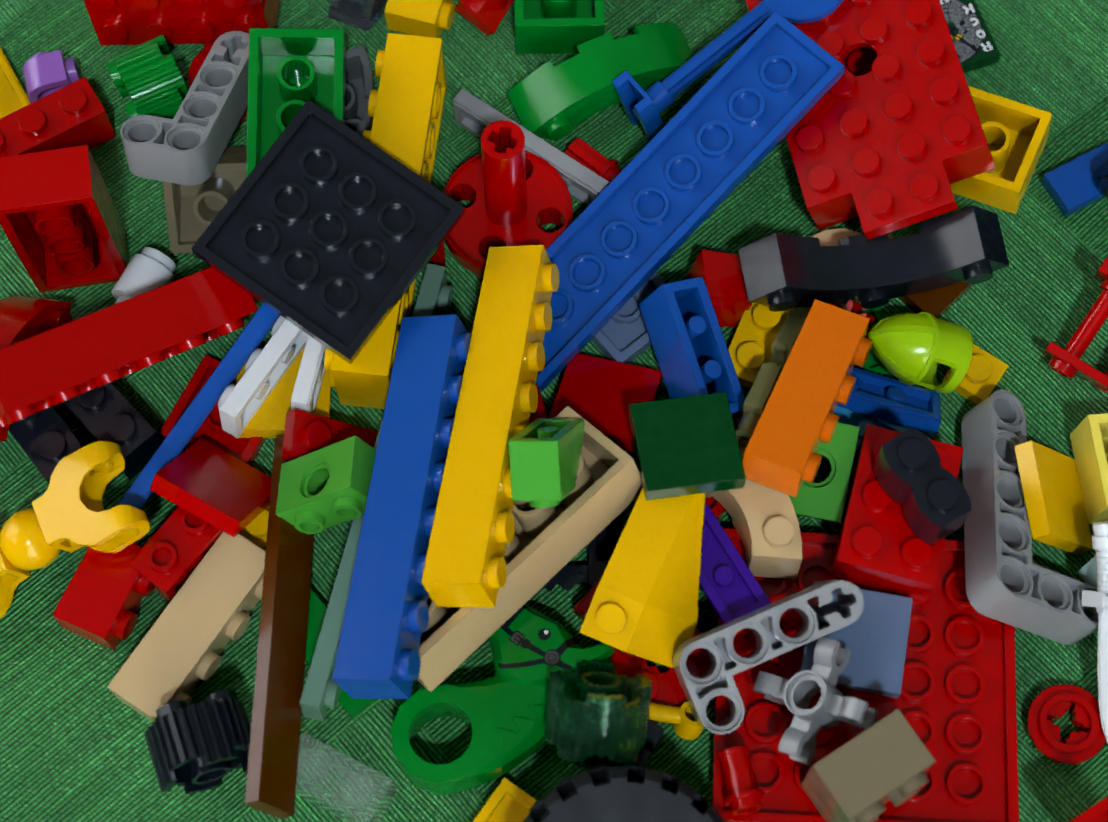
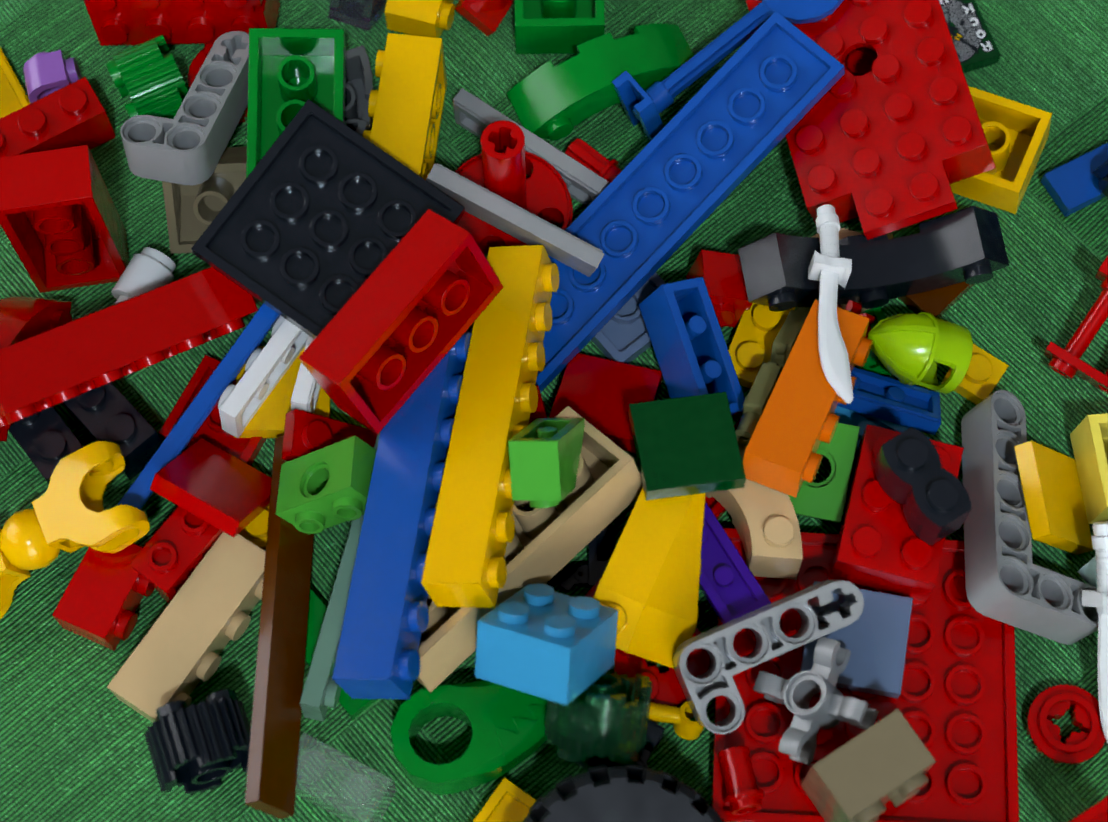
none -> red brick [299,209,503,434]
none -> light grey tile [426,163,604,277]
none -> dark azure brick [475,583,619,706]
none -> white sword [808,204,854,404]

